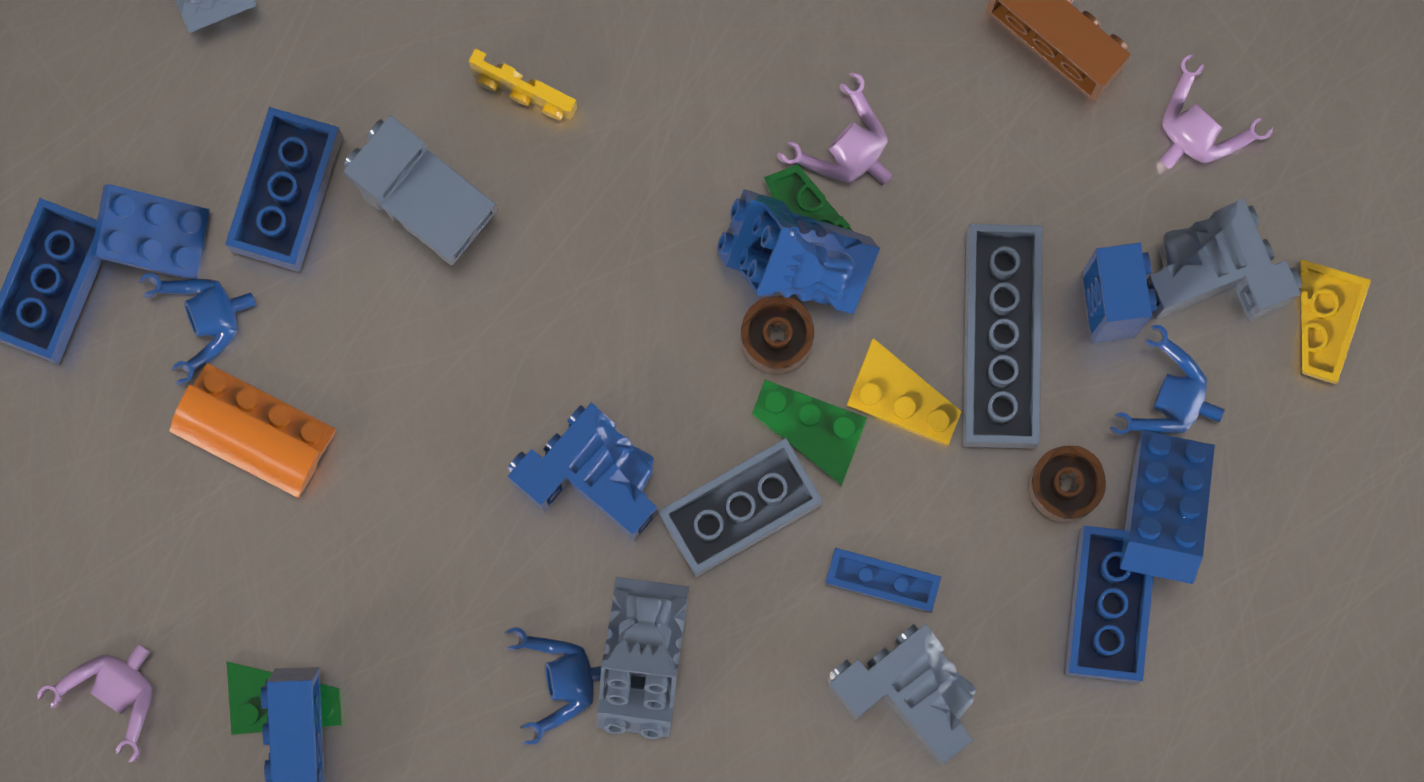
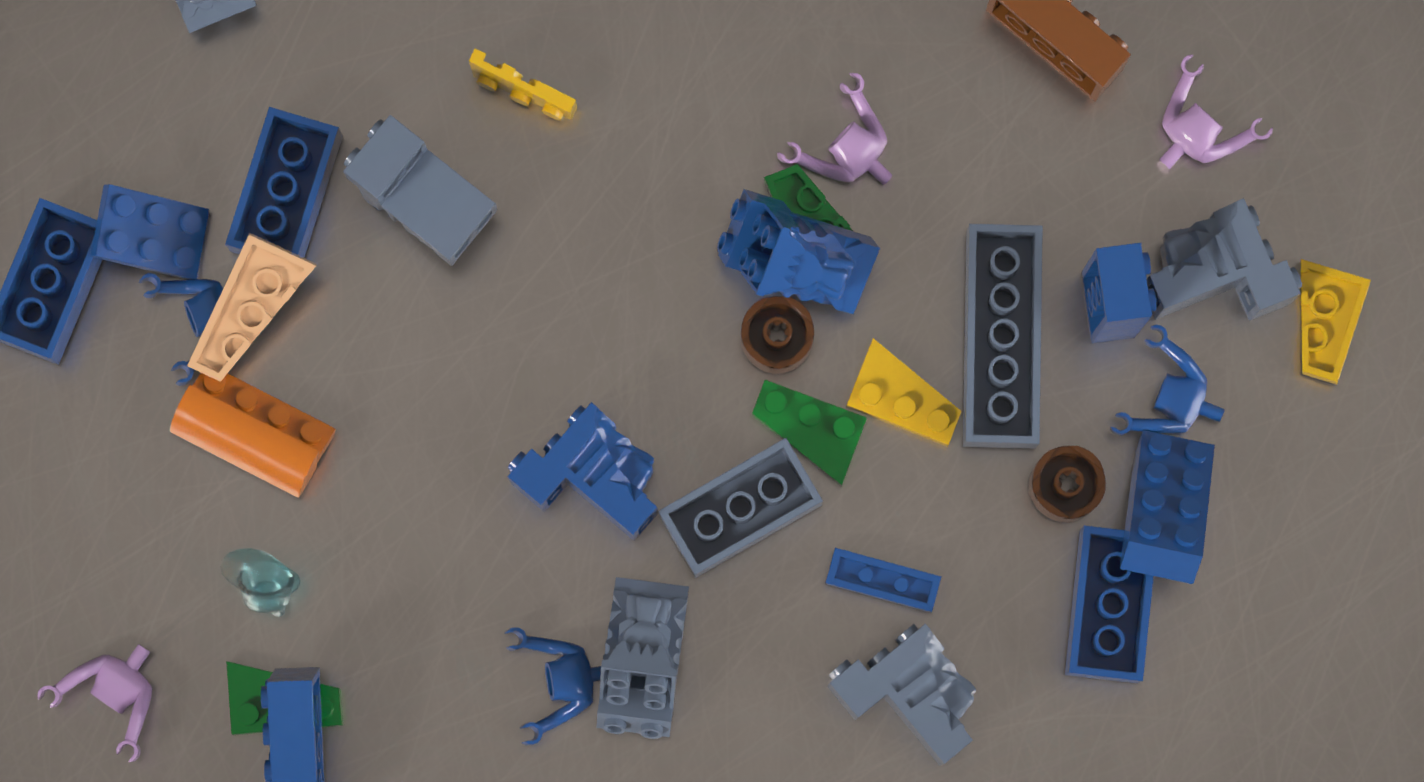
none -> light nougat wing [187,233,317,382]
none -> clear light blue piece [220,548,300,617]

